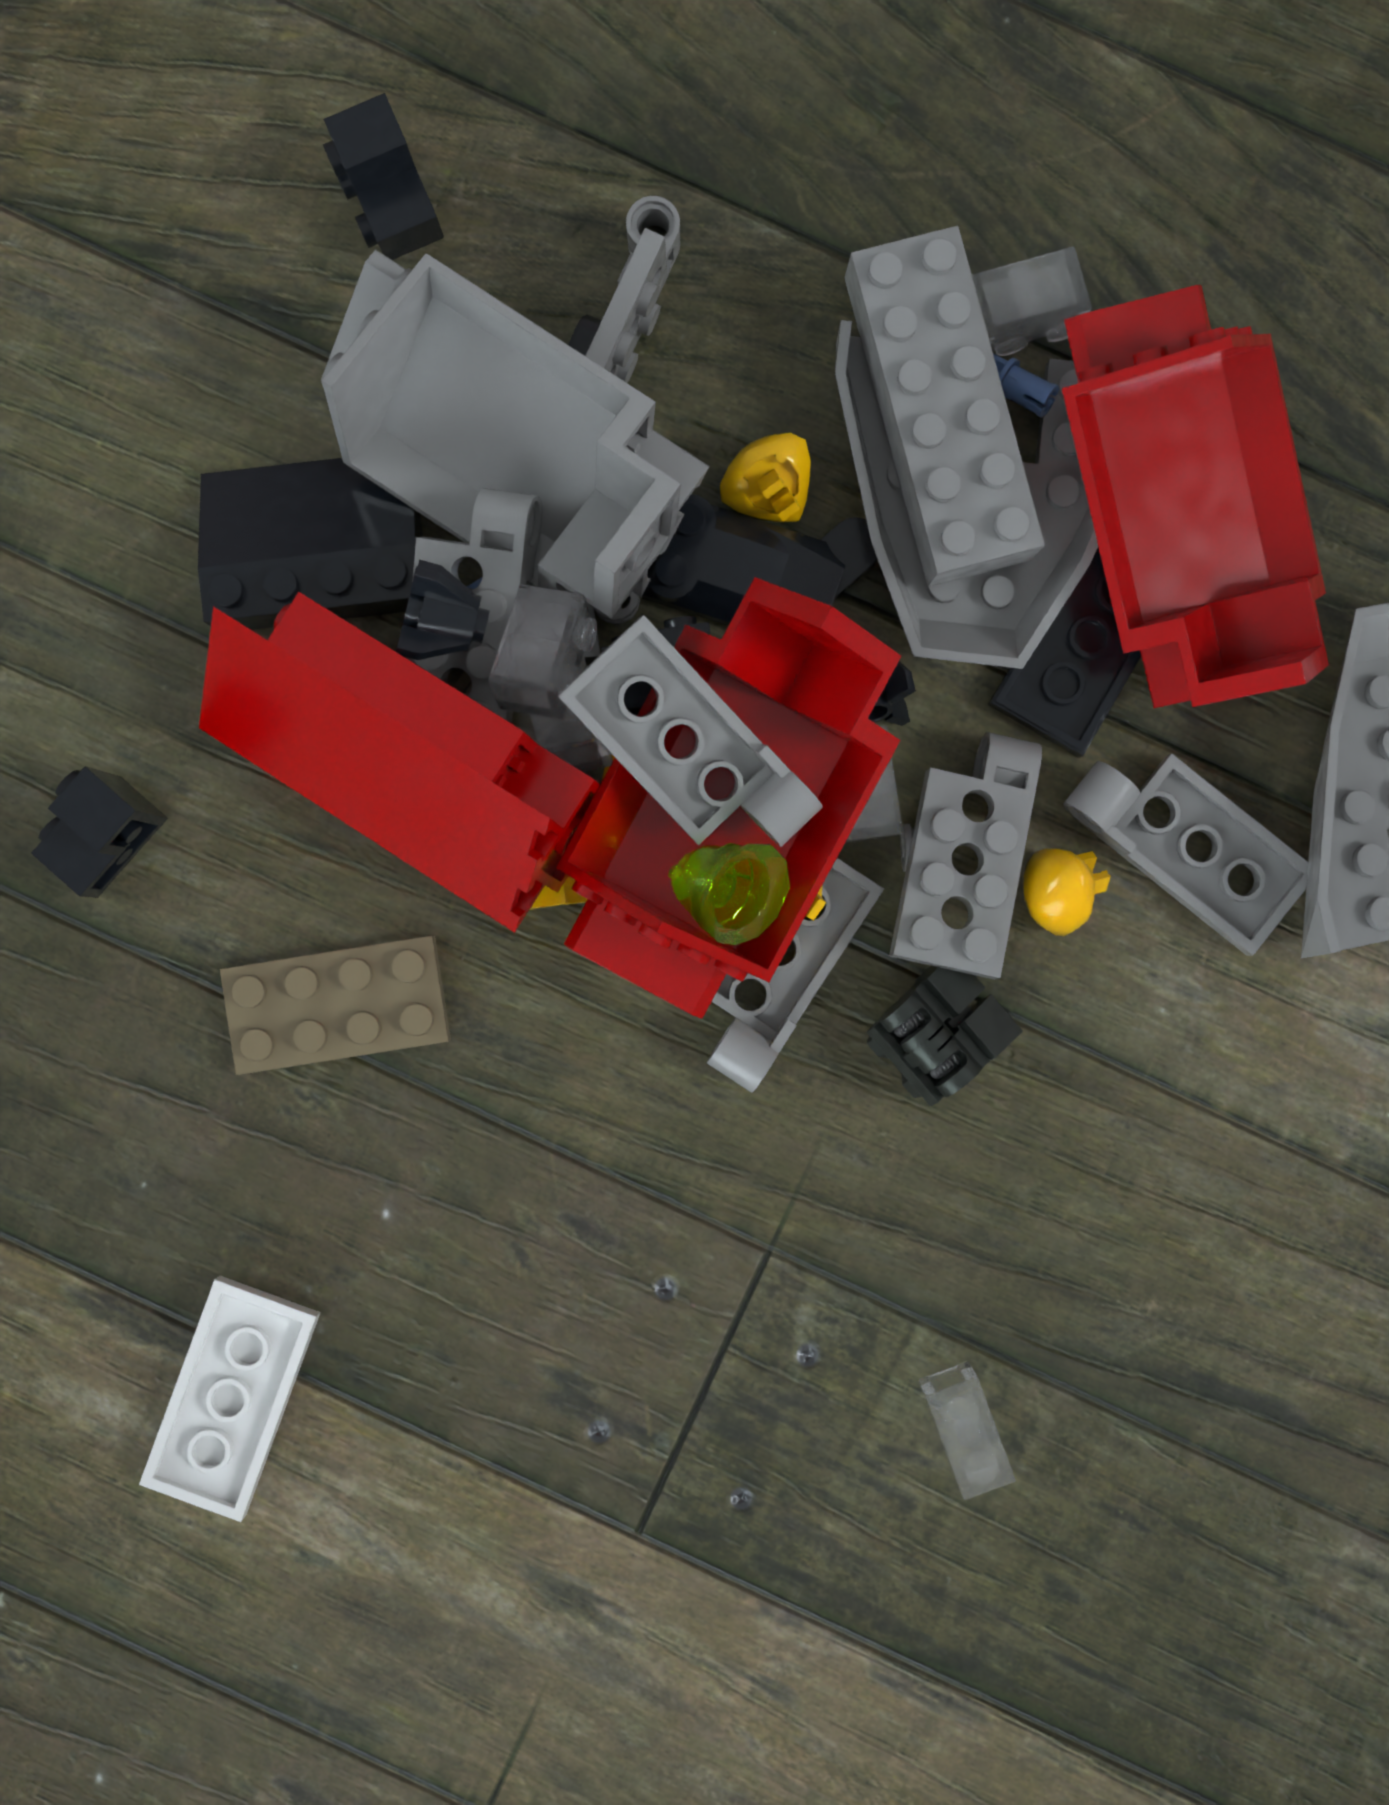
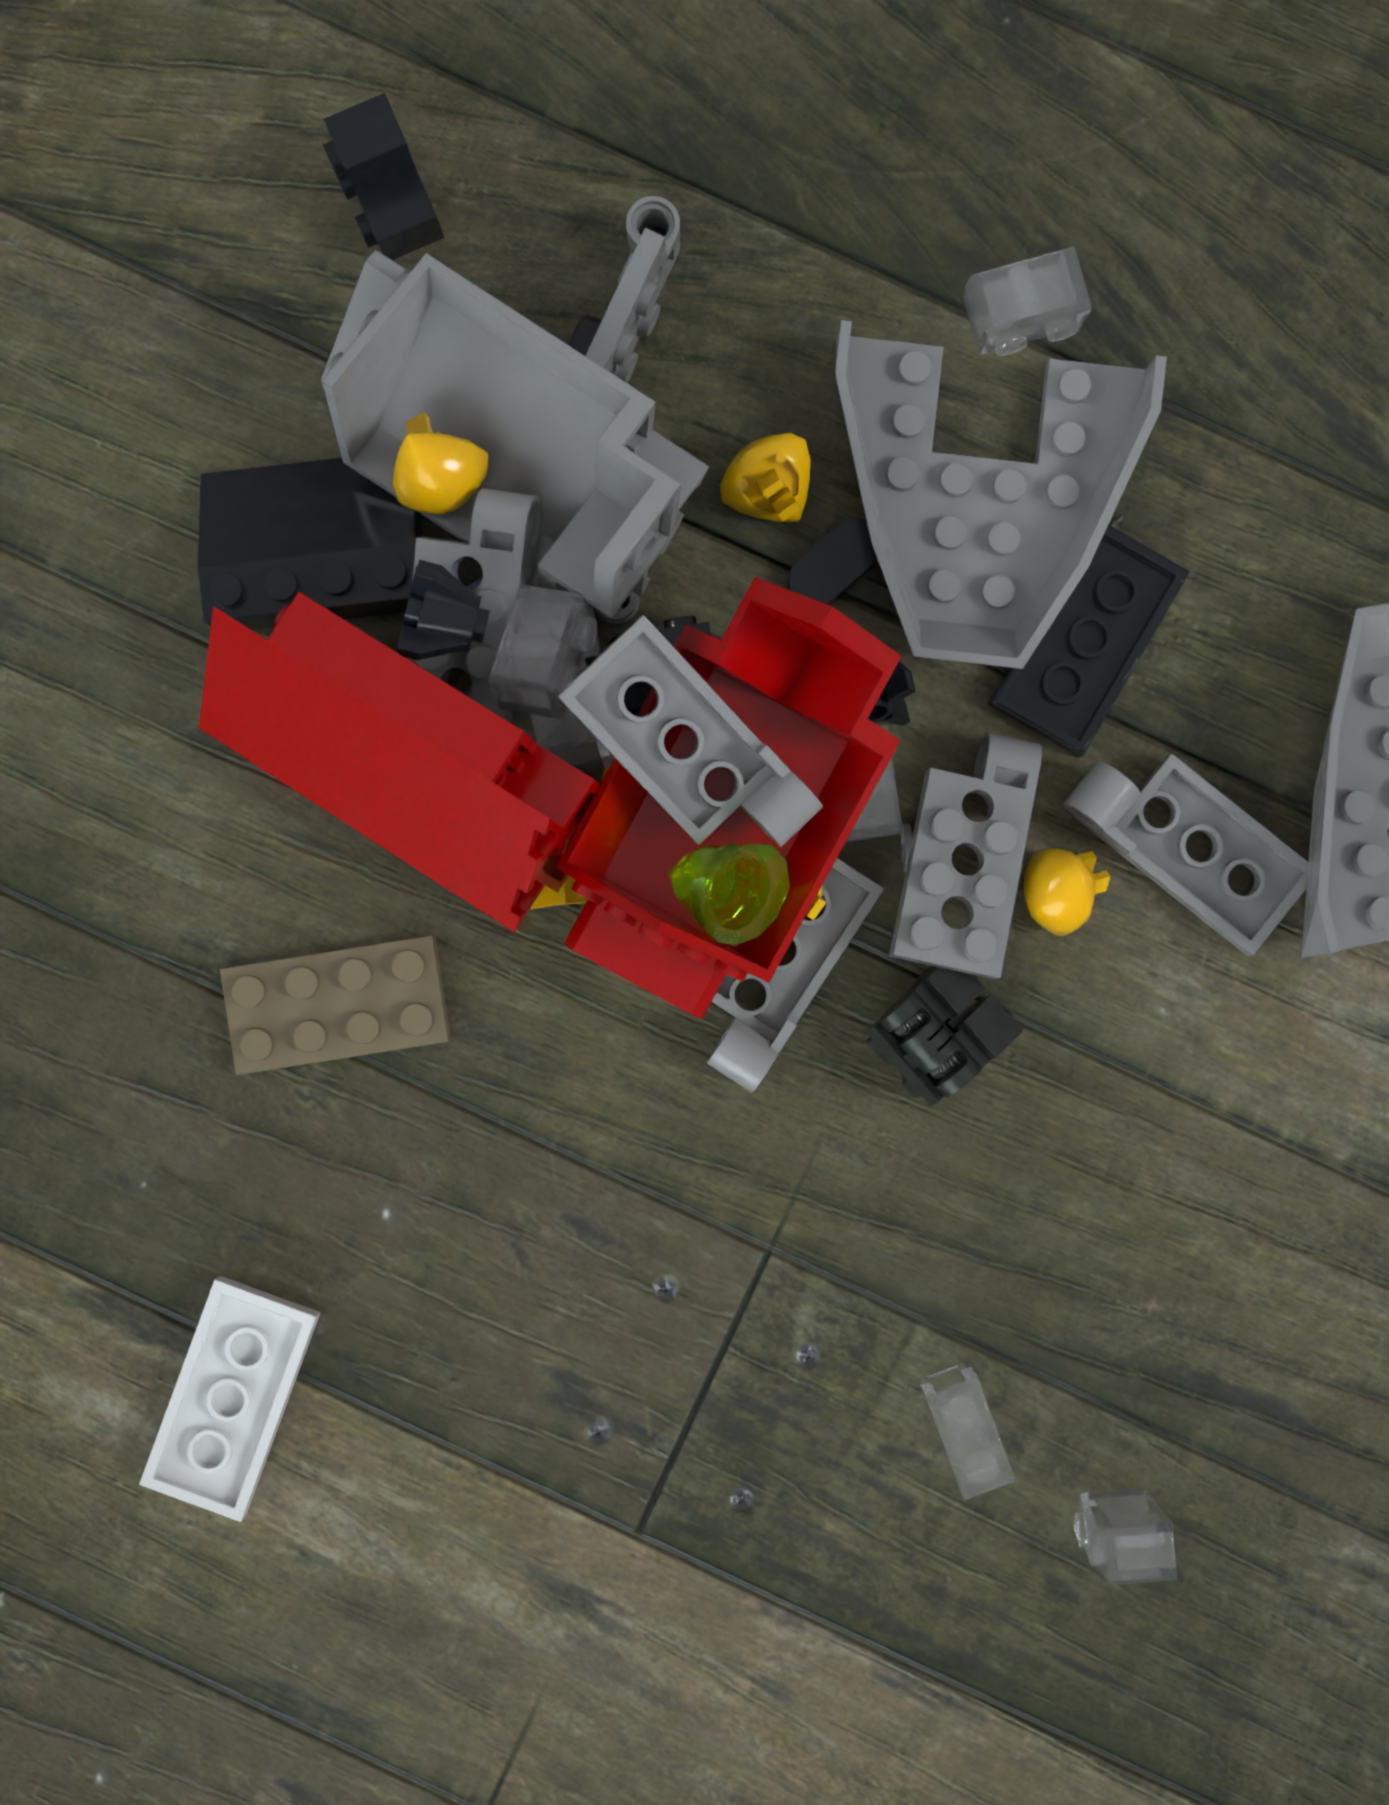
black brick [31,766,168,898] -> none
black slope [642,494,846,626] -> none
light grey brick [844,226,1045,587] -> none
medium blue axle [993,353,1059,418] -> none
red panel [1062,285,1329,708] -> none
none -> yellow piece [393,412,488,515]
none -> clear brick [1074,1488,1177,1585]

